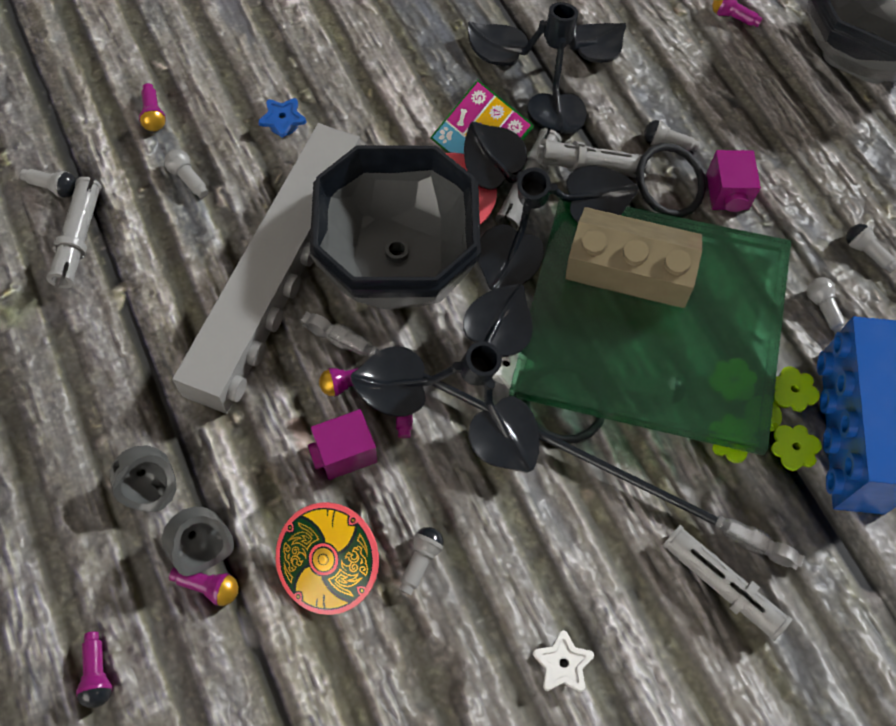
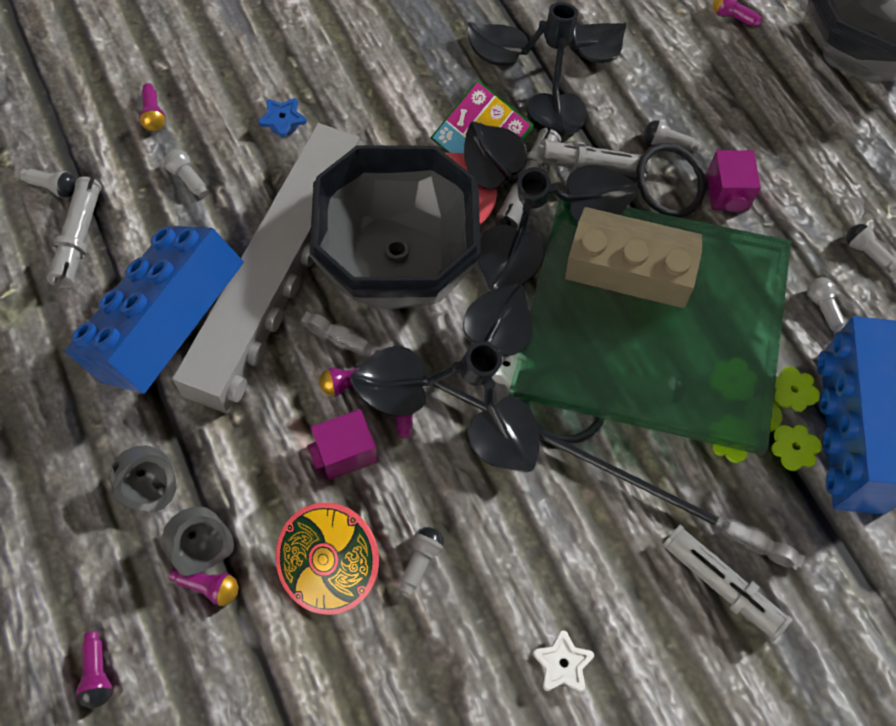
none -> blue brick [64,226,244,394]

